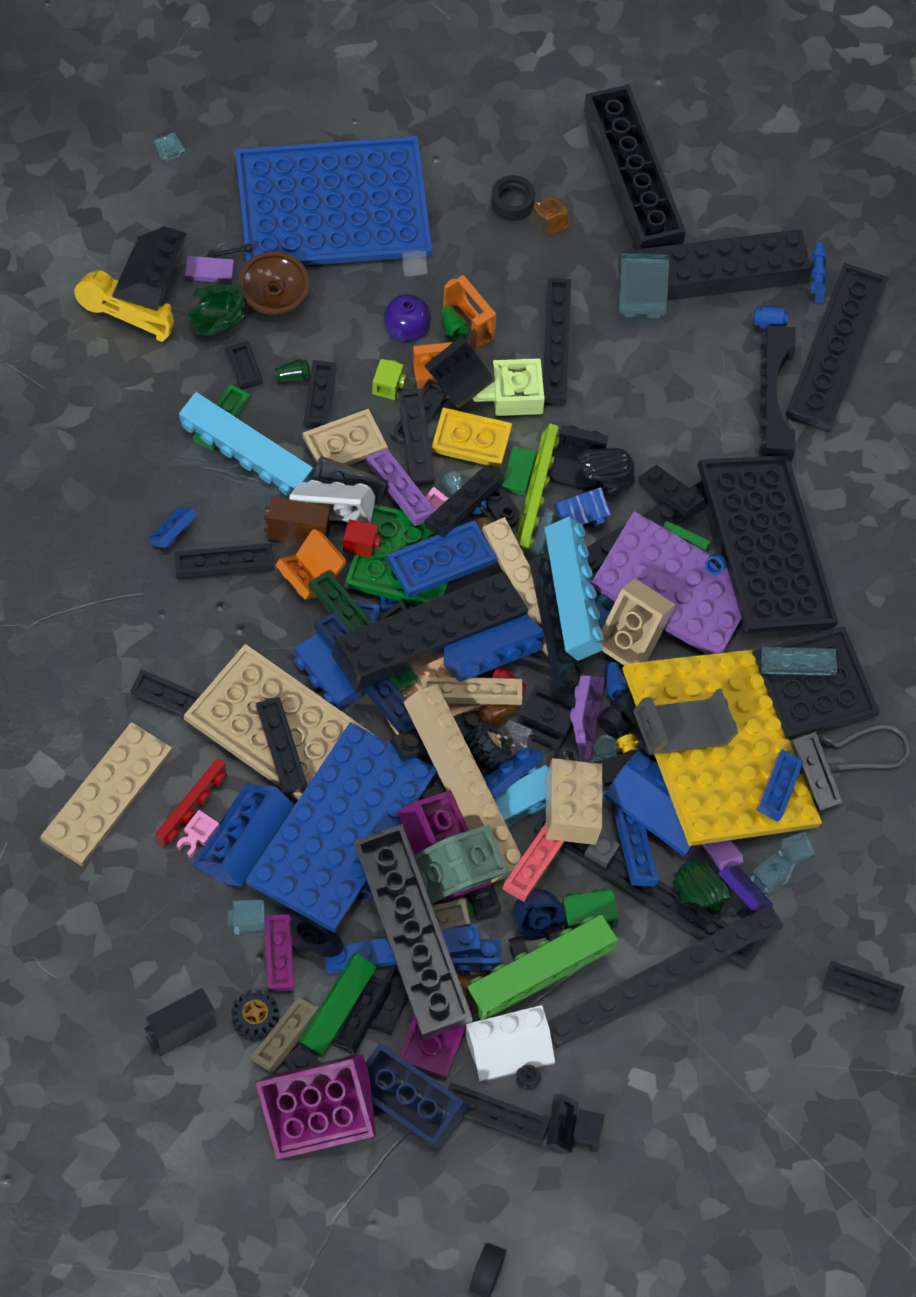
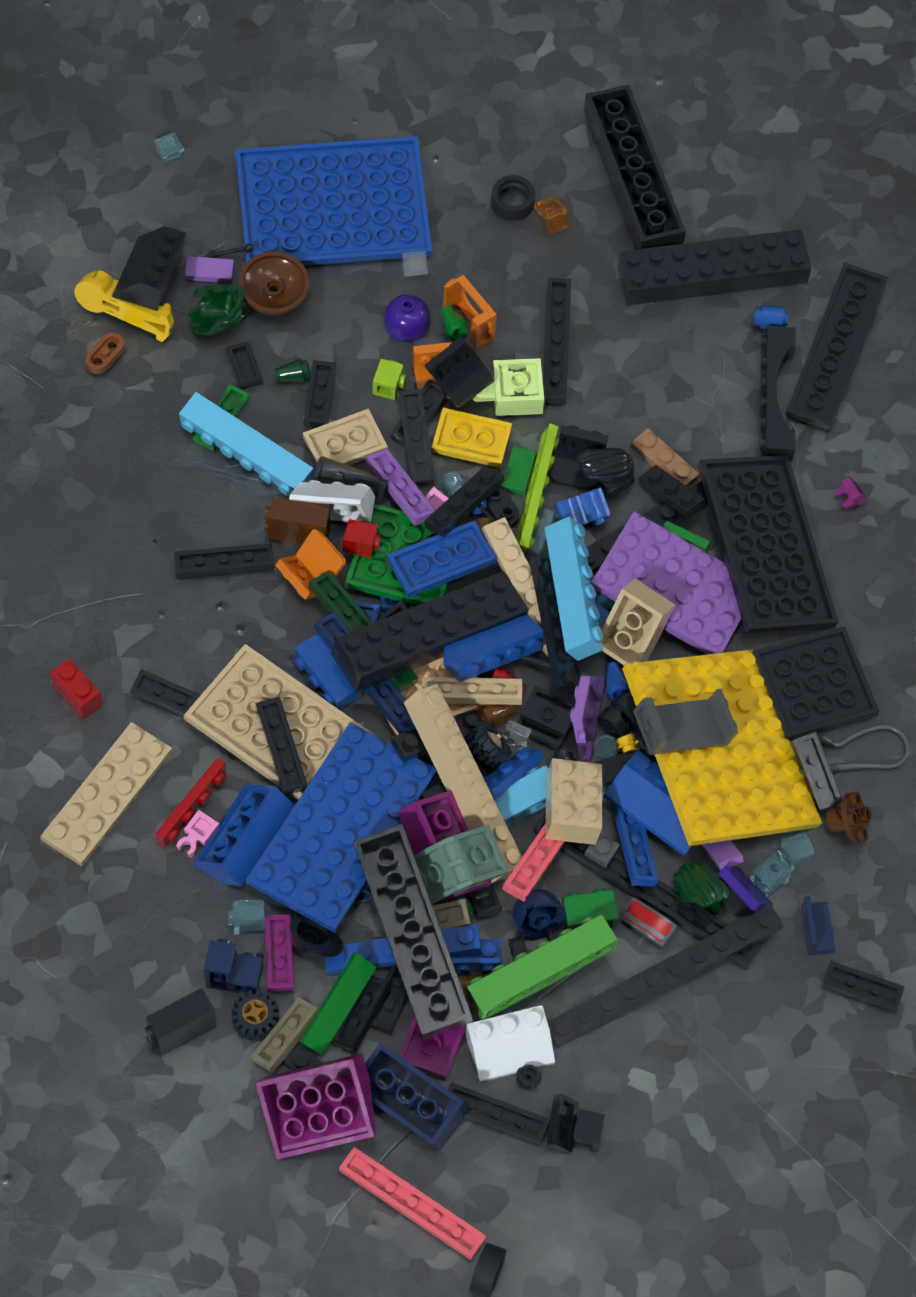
blue plate [148,506,197,548] -> none
clear light blue panel [618,253,669,318] -> none
blue hinge [705,552,726,575] -> none
blue plate [756,749,803,822] -> none
clear light blue plate [761,647,837,675] -> none
blue plate [811,242,826,304] -> none
none -> red brick [50,658,102,719]
none -> dark orange plate [86,333,125,374]
none -> dark blue brick [204,939,263,994]
none -> coral plate [339,1147,487,1260]
none -> slope [619,897,679,948]
none -> medium nougat plate [631,428,699,487]
none -> dark blue panel [801,897,835,955]
none -> reddish brown plate [826,791,871,843]
none -> magenta tile [835,476,868,509]

